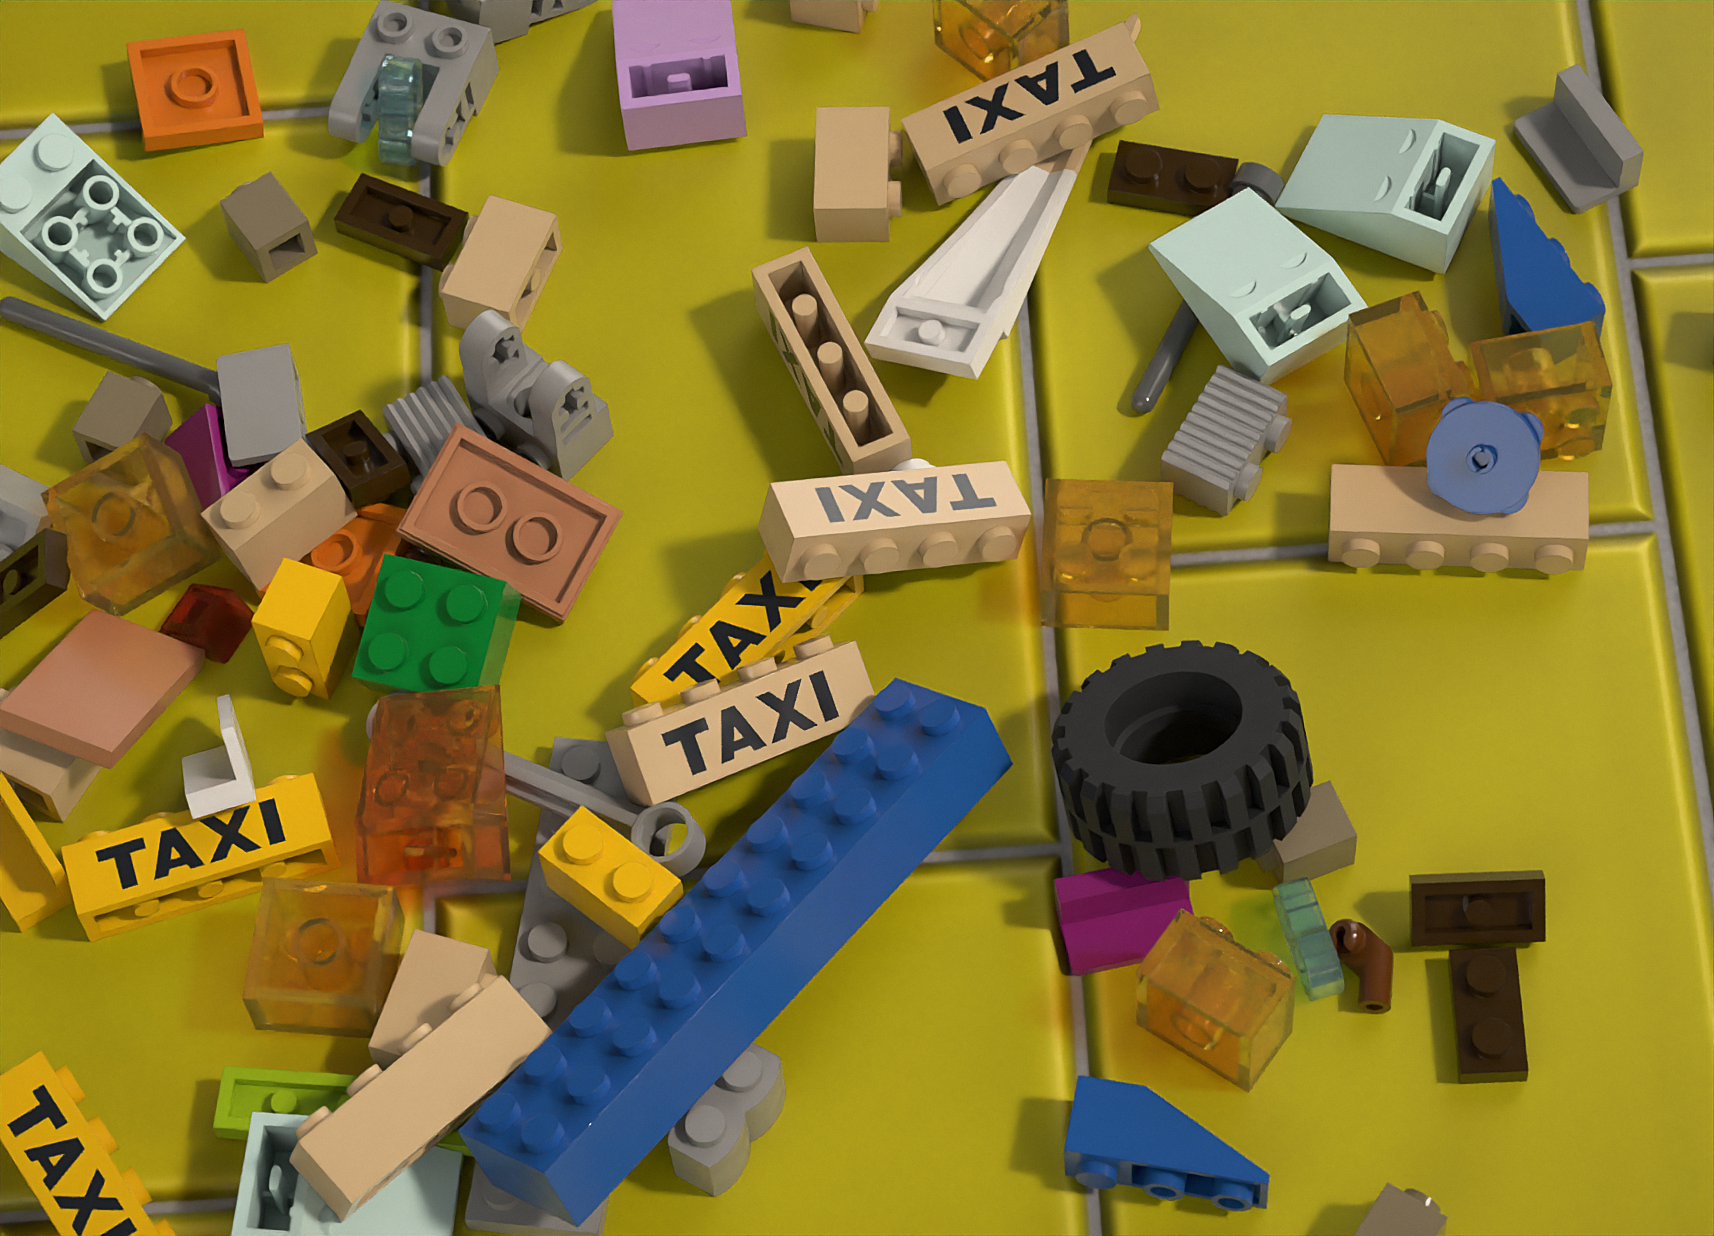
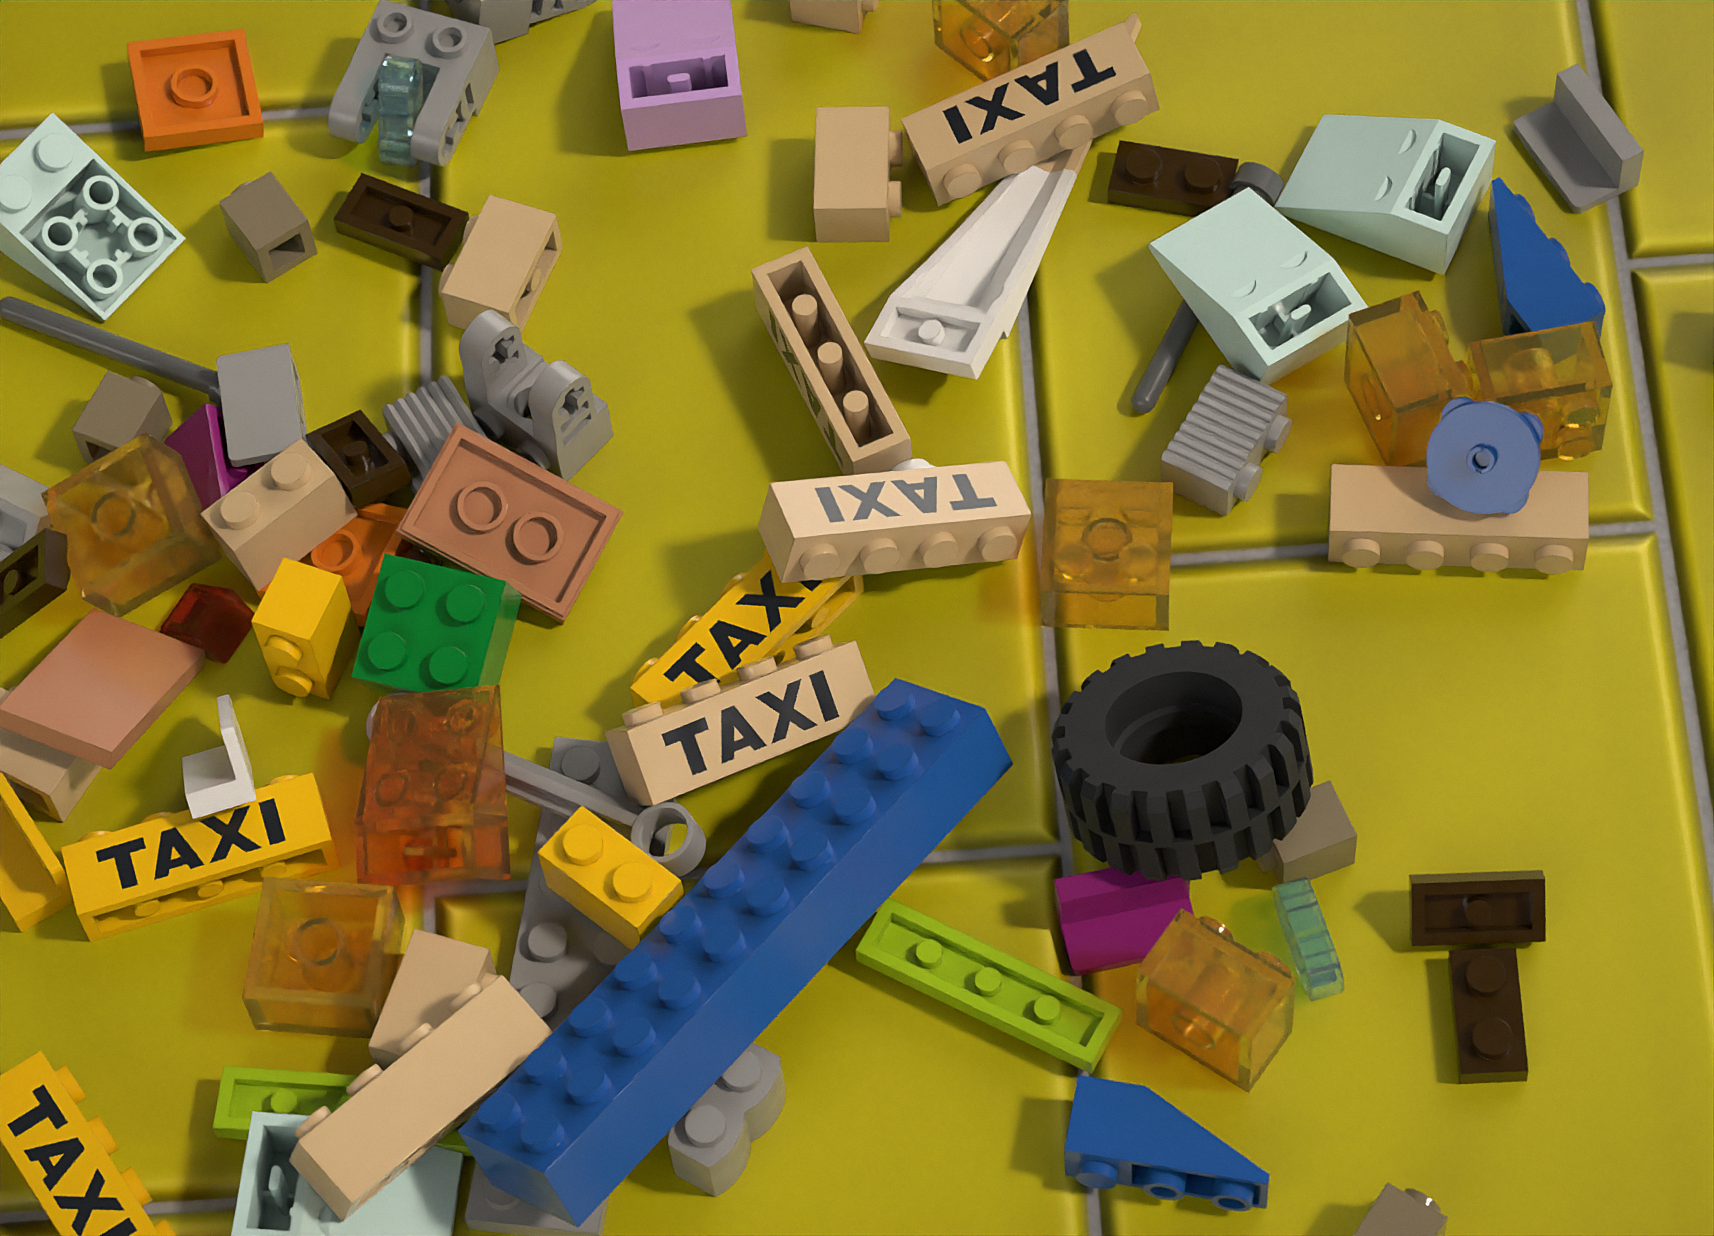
reddish brown arm [1327,918,1394,1014] -> none
none -> lime plate [855,897,1122,1074]

